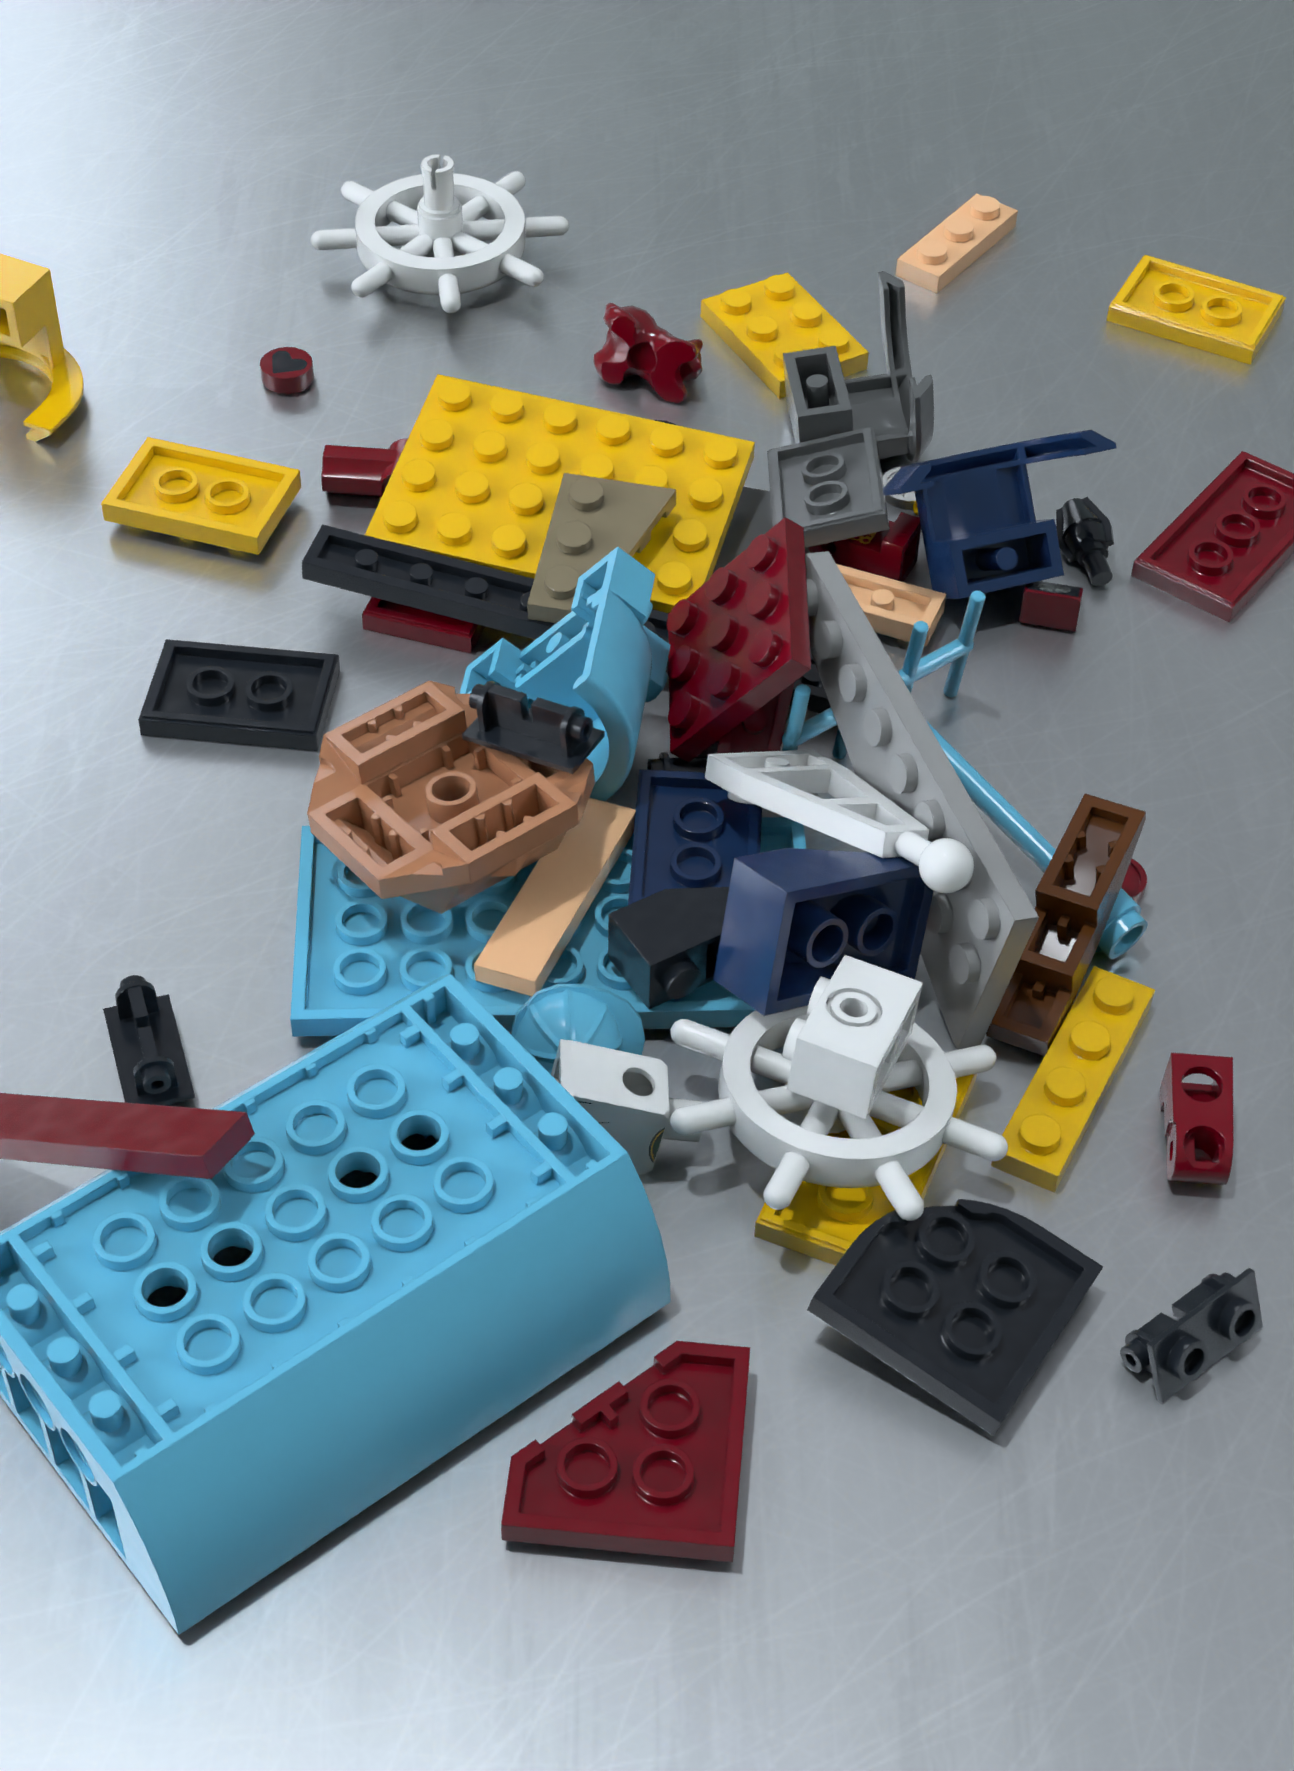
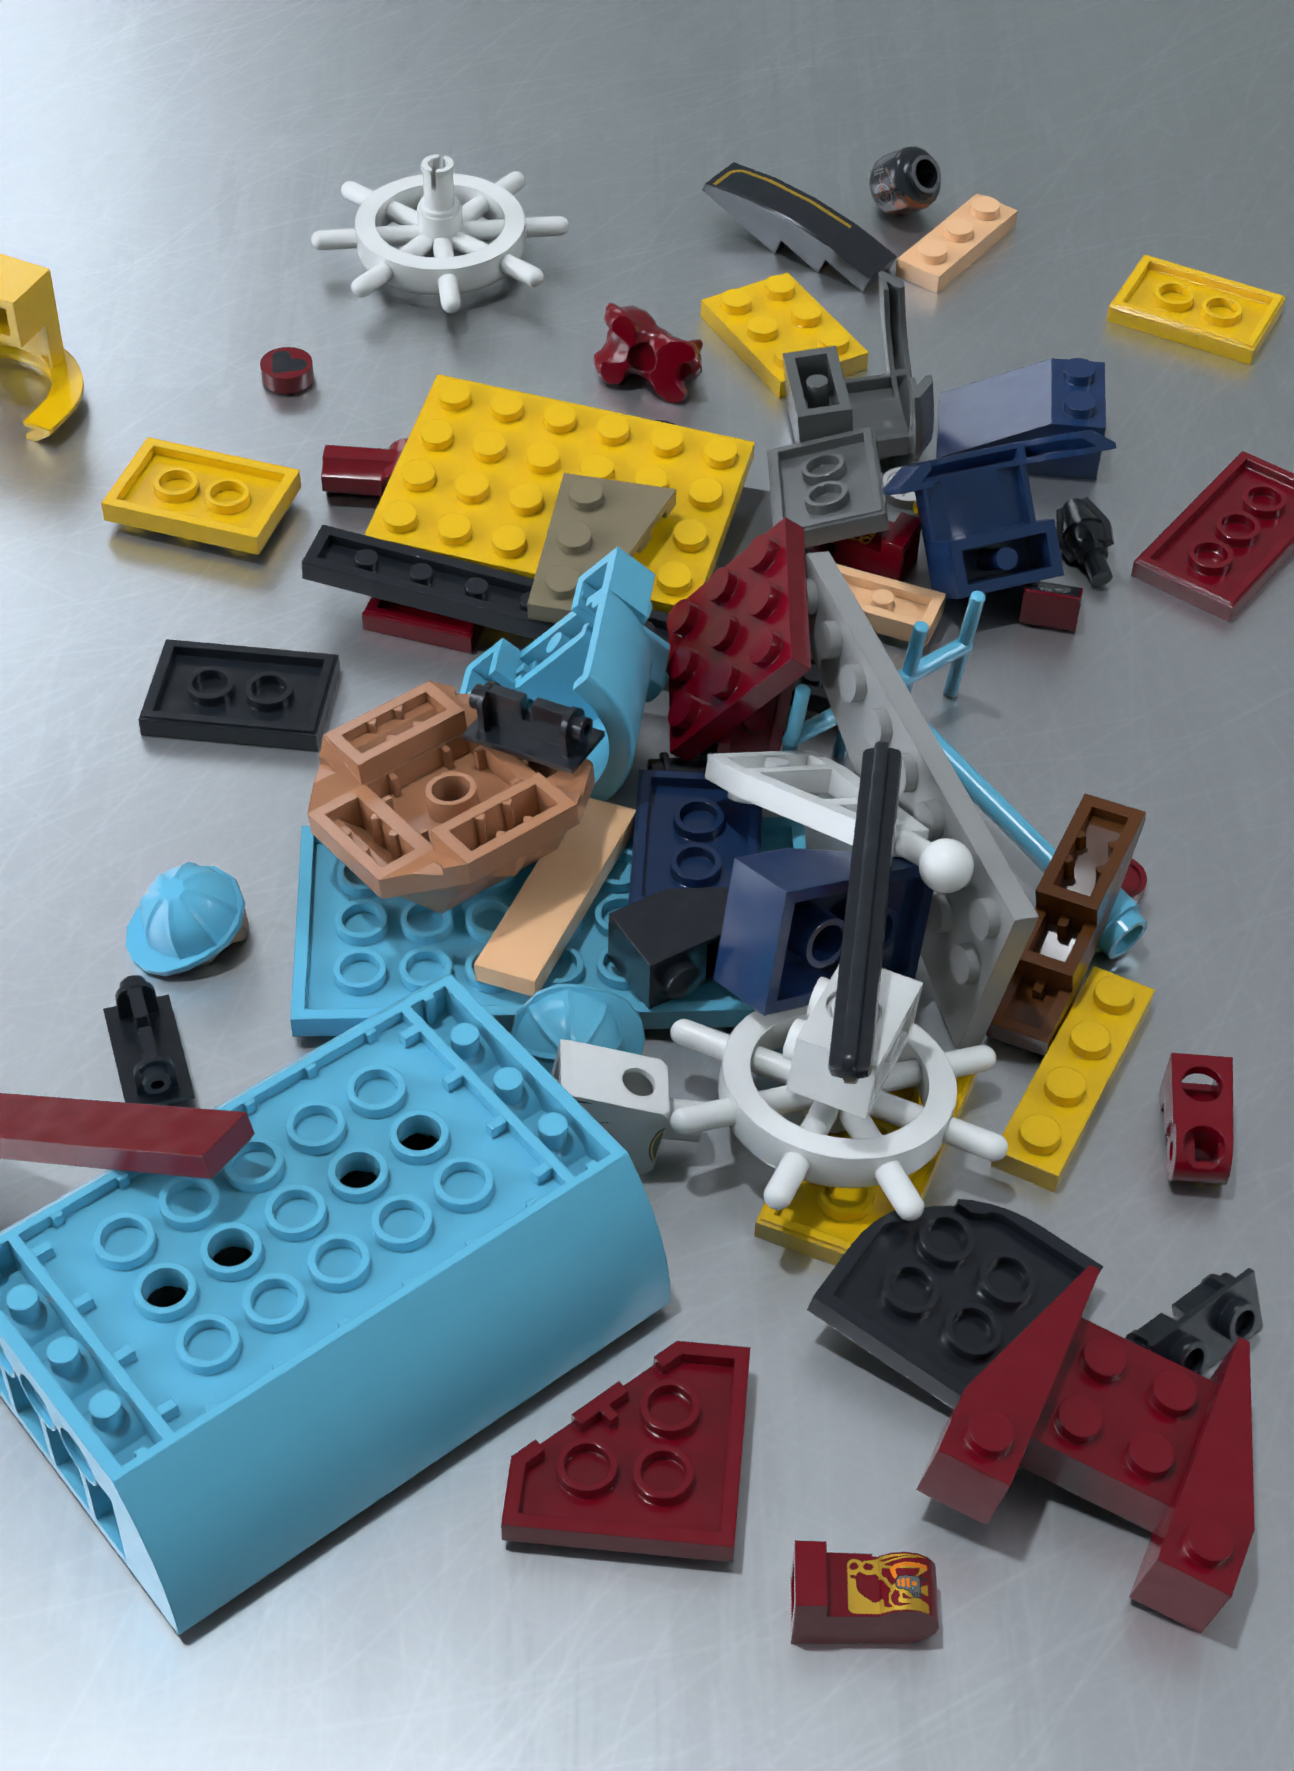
none -> medium azure piece [126,862,249,976]
none -> black slope [702,162,897,292]
none -> dark red leg [790,1540,939,1644]
none -> black axle [828,741,903,1084]
none -> black head [869,146,941,217]
none -> dark red wedge [916,1265,1255,1633]
none -> slope [936,358,1106,480]

